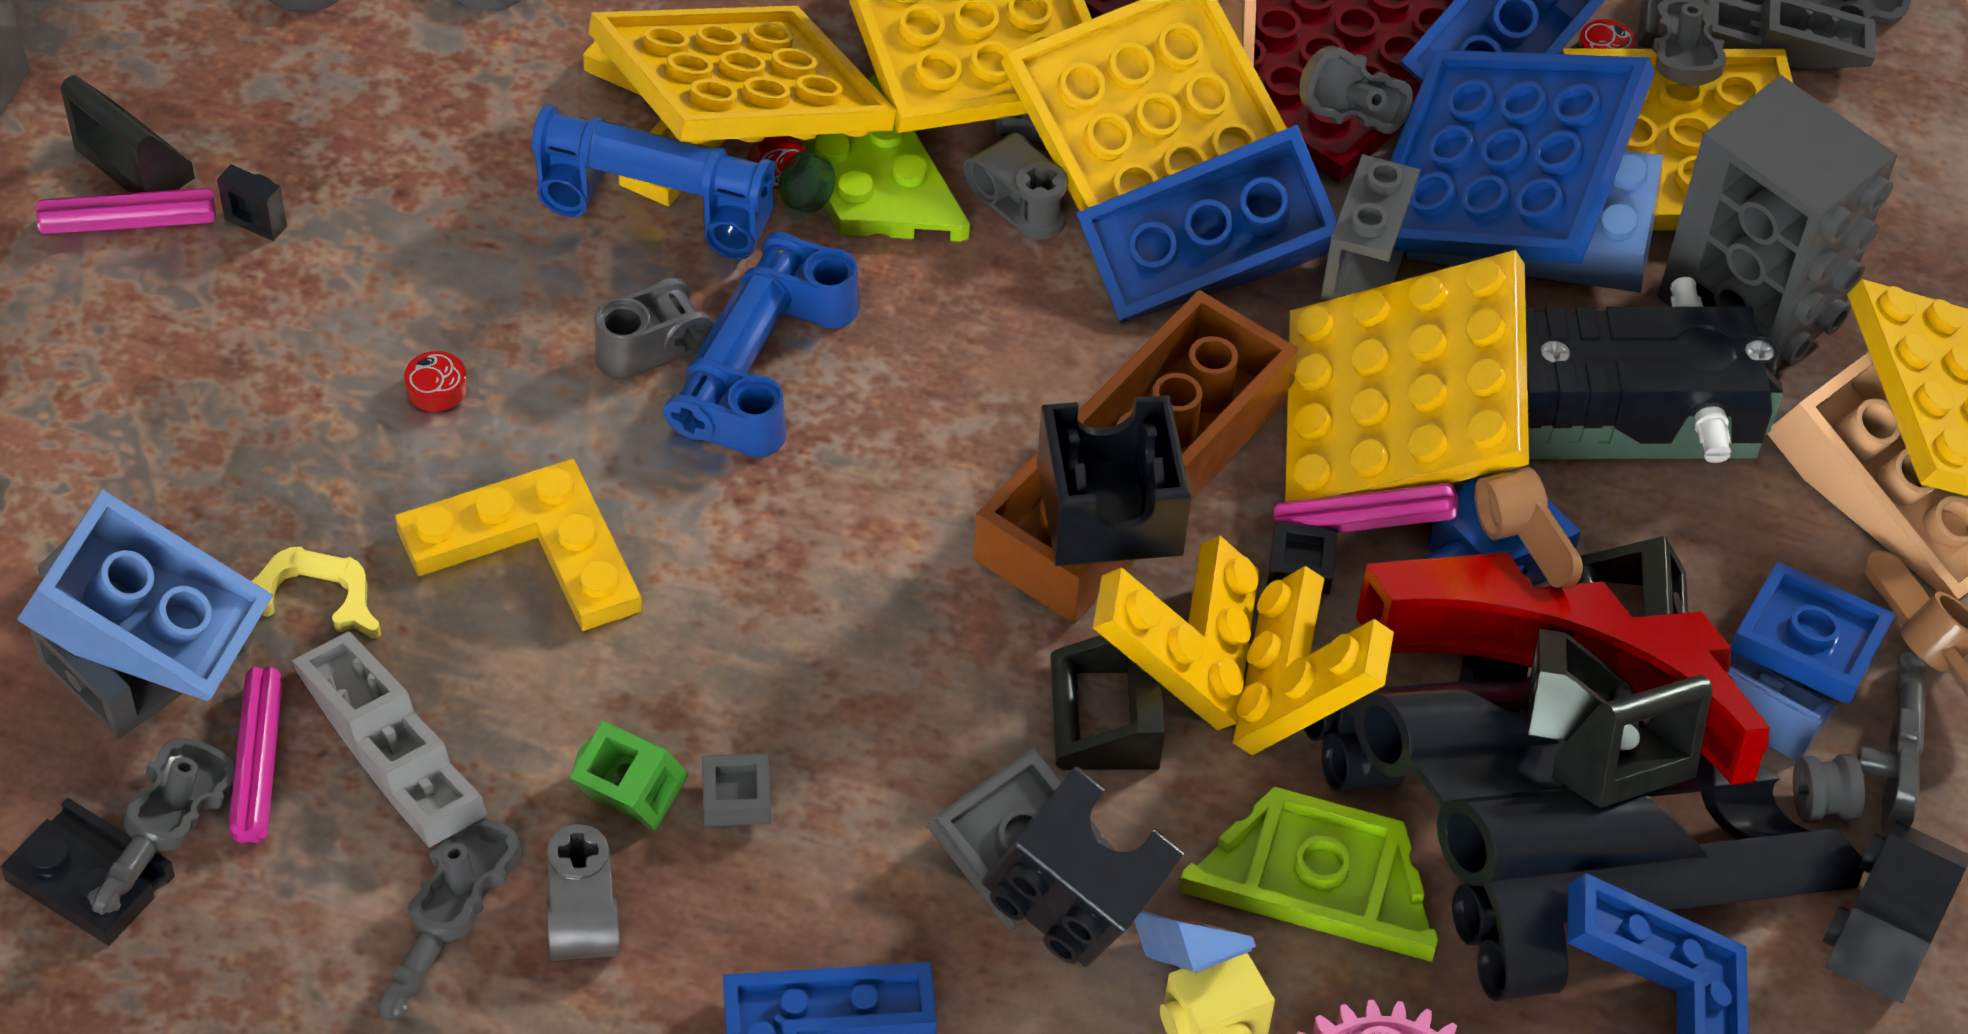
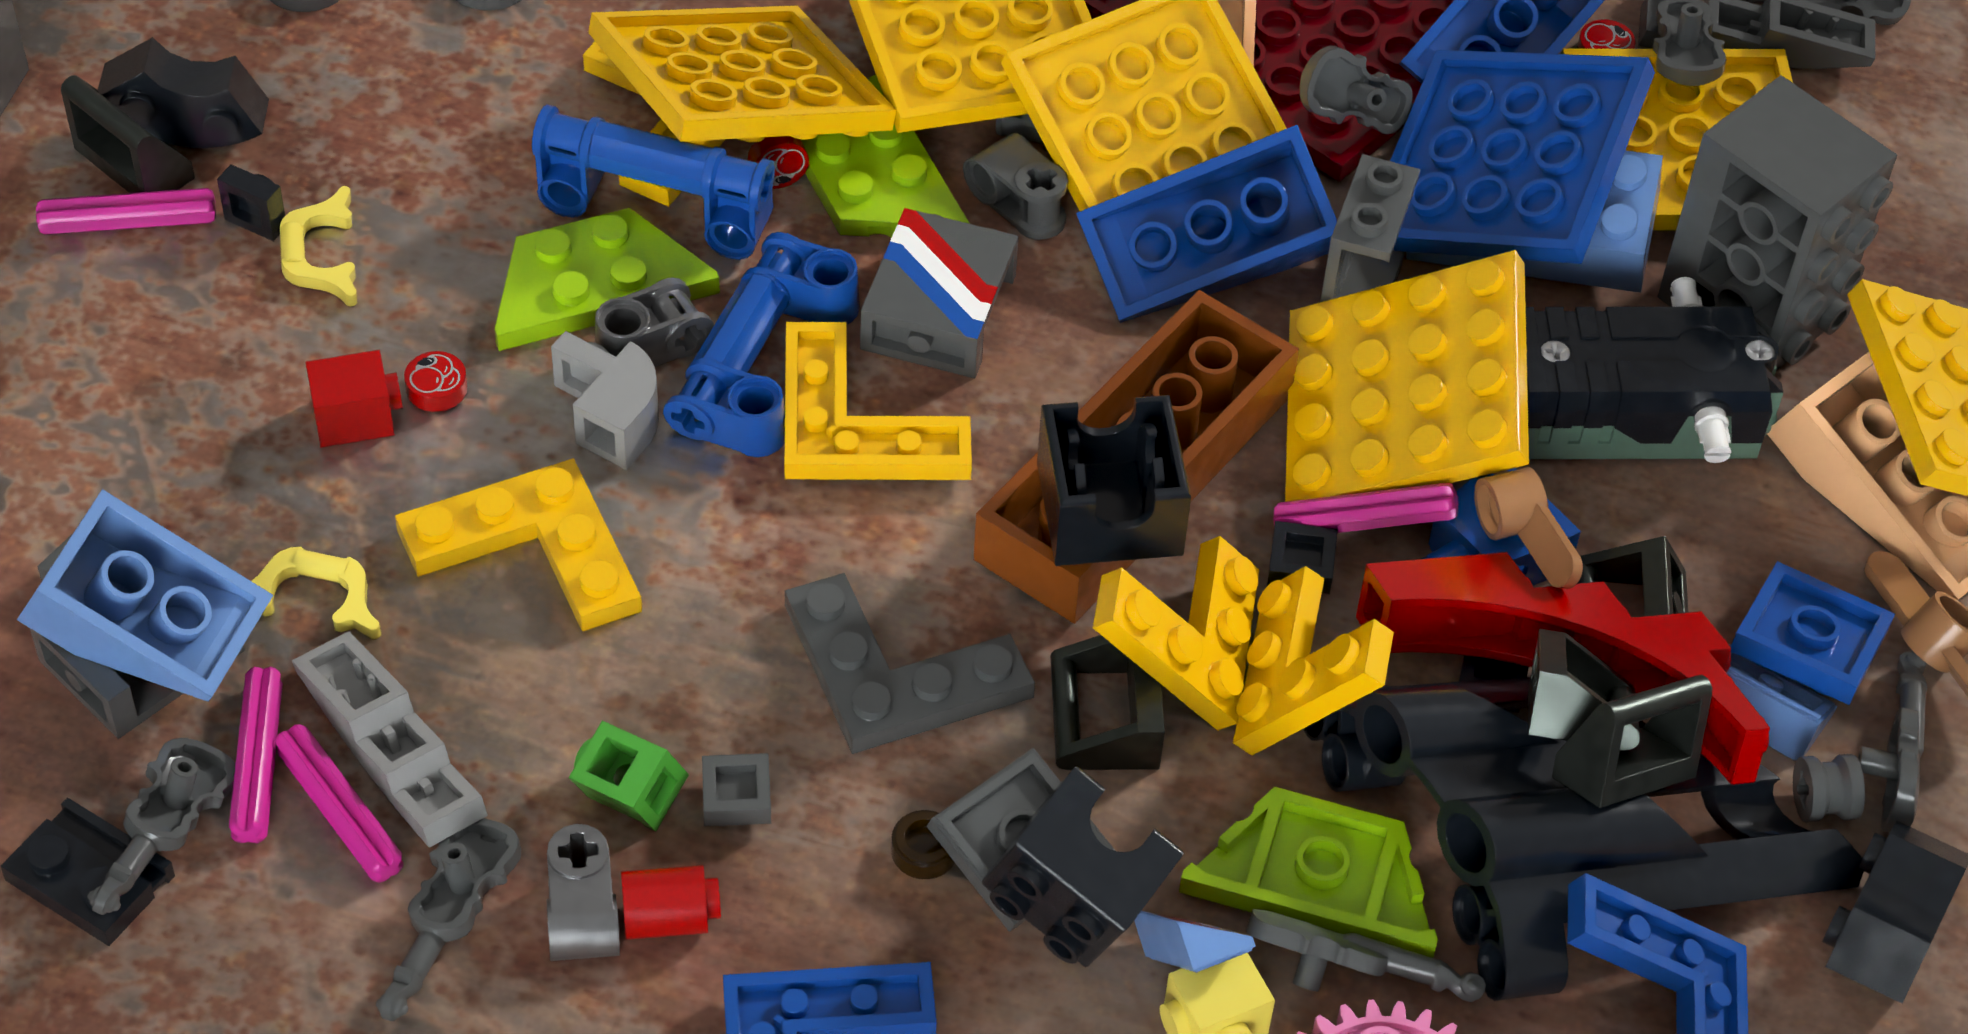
clear green tile [779,151,835,213] -> none
none -> black brick [97,37,269,148]
none -> dark pink axle [275,724,404,883]
none -> light yellow helmet [280,186,357,307]
none -> red brick [305,350,403,448]
none -> lime wing [495,208,720,351]
none -> light grey brick [551,331,659,470]
none -> red brick [621,865,721,940]
none -> yellow plate [784,322,972,480]
none -> dark grey plate [785,573,1035,754]
none -> dark grey panel [860,208,1019,378]
none -> dark brown tile [891,810,955,879]
none -> dark grey piece [1246,909,1486,1002]

